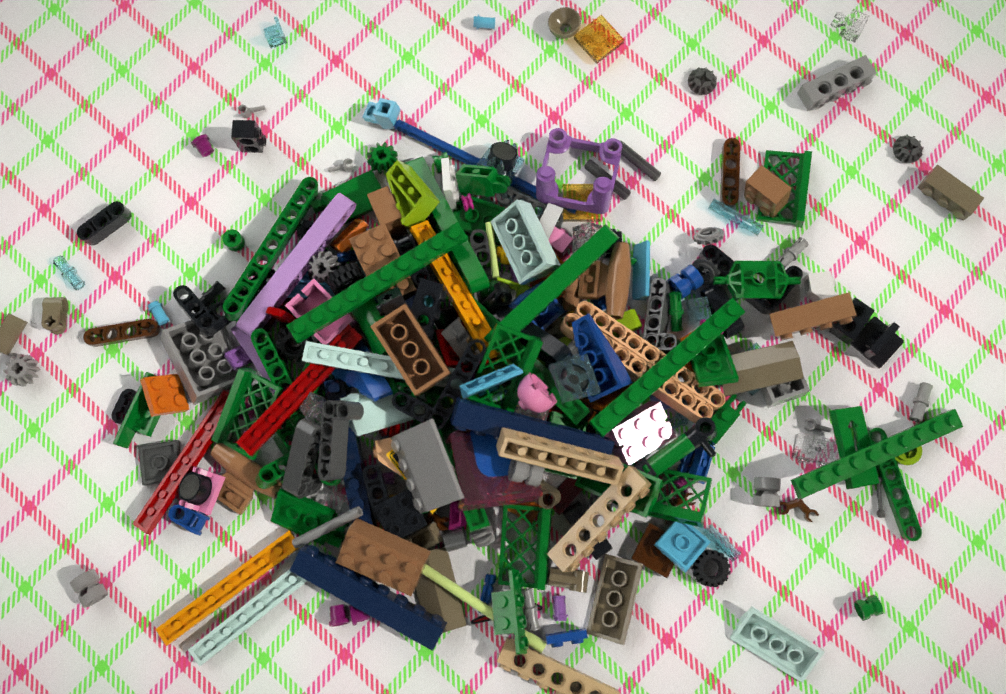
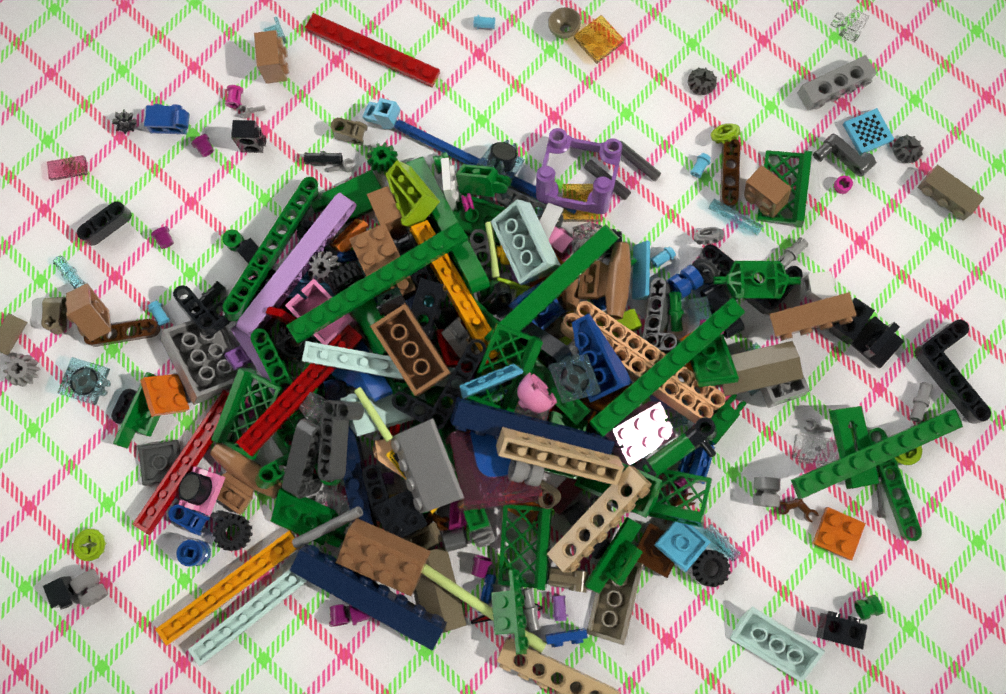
none -> black brick [43,576,78,610]
none -> clear pink plate [47,155,88,181]
none -> clear light blue piece [57,357,111,405]
none -> medium nougat brick [65,283,112,342]
none -> lime gear [73,529,107,561]
none -> black gear [112,109,137,134]
none -> blue hinge [144,104,190,134]
none -> magenta piece [151,226,174,249]
none -> blue wheel [176,540,211,566]
none -> black tyre [213,514,253,551]
none -> dark pink bush [225,85,244,109]
none -> black brick [236,238,266,265]
none -> medium nougat brick [254,30,290,84]
none -> black pin [304,151,343,166]
none -> red plate [305,13,440,88]
none -> dark tan piece [331,118,368,145]
none -> yellowish green bar [354,387,393,442]
none -> magenta piece [471,554,493,578]
none -> green bracket [585,517,643,593]
none -> medium azure pin [650,246,676,268]
none -> medium azure pin [690,153,711,178]
none -> lime gear [711,123,741,144]
none -> orange plate [812,507,866,561]
none -> dark grey beam [813,134,877,177]
none -> black brick [816,611,867,650]
none -> dark pink bush [833,175,853,194]
none -> medium azure tile [843,108,894,155]
none -> black beam [914,319,991,424]

